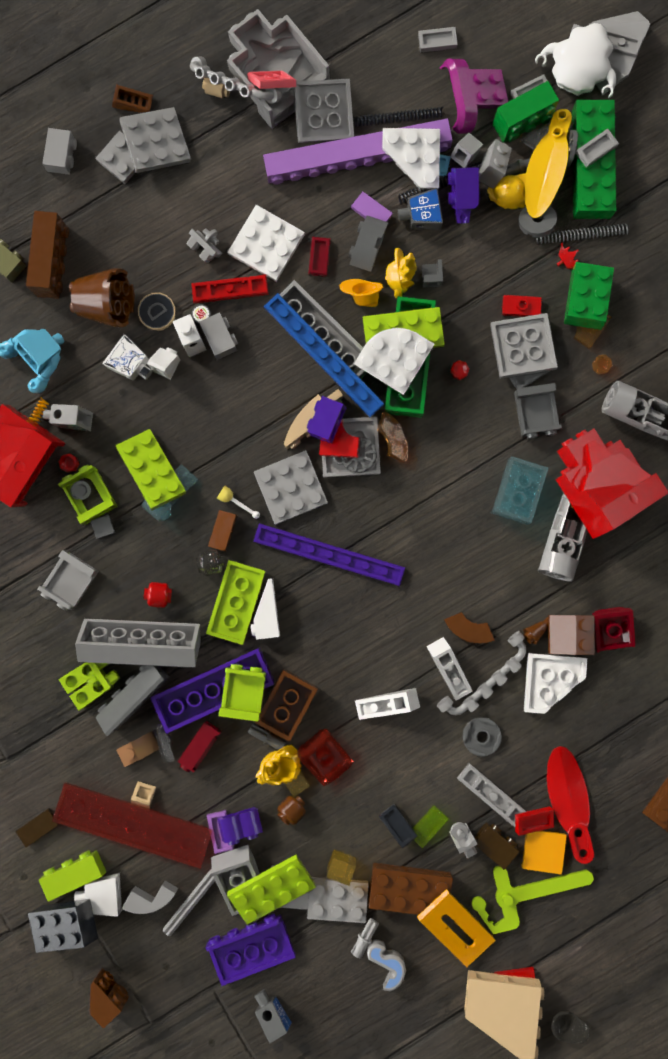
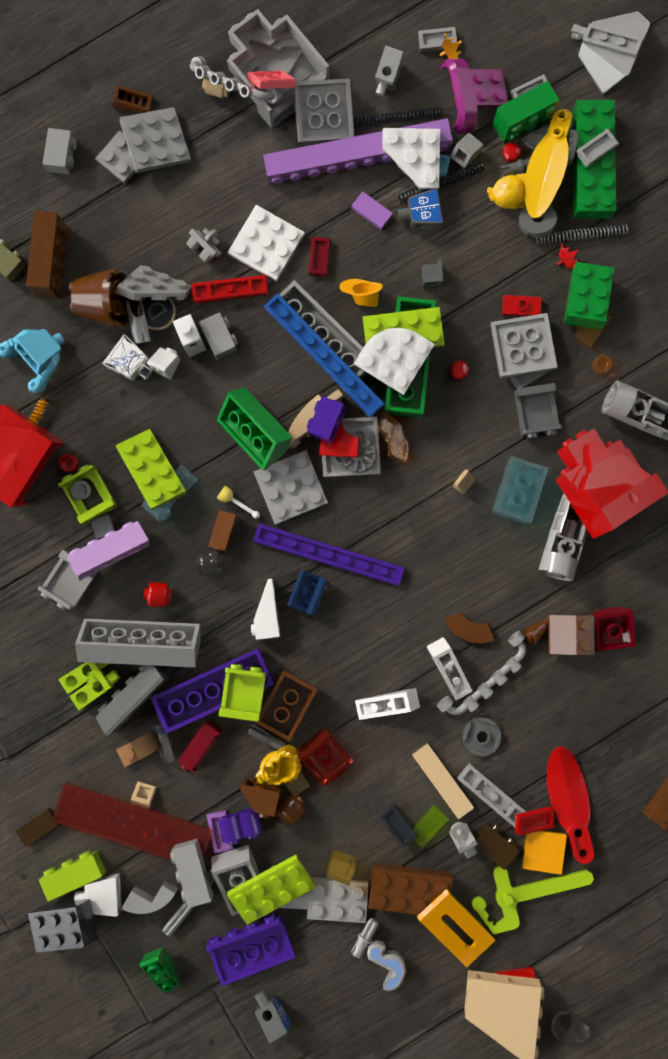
light grey torso [43,404,93,431] -> none
reddish brown slope [90,968,129,1029] -> none
tile [192,304,211,324] -> none
lime plate [206,560,266,645] -> none
dark grey brick [348,215,388,272] -> none
yellow hair [385,248,417,298] -> none
dark purple hinge [448,167,479,223] -> none
light grey brick [479,139,512,188] -> none
white plate [524,653,587,714] -> none
white piece [535,23,616,98] -> none
none -> lavender brick [67,521,149,581]
none -> light grey plate [116,265,192,300]
none -> light grey piece [126,300,151,344]
none -> green slope [140,947,181,993]
none -> light grey brick [170,838,214,908]
none -> green slope [217,388,293,471]
none -> reddish brown slope [240,778,282,818]
none -> dark blue bracket [287,569,328,615]
none -> light grey torso [375,45,403,98]
none -> tan tile [412,743,474,819]
none -> light orange piece [440,33,462,59]
none -> tan slope [453,469,475,494]
none -> red tile [502,143,521,163]

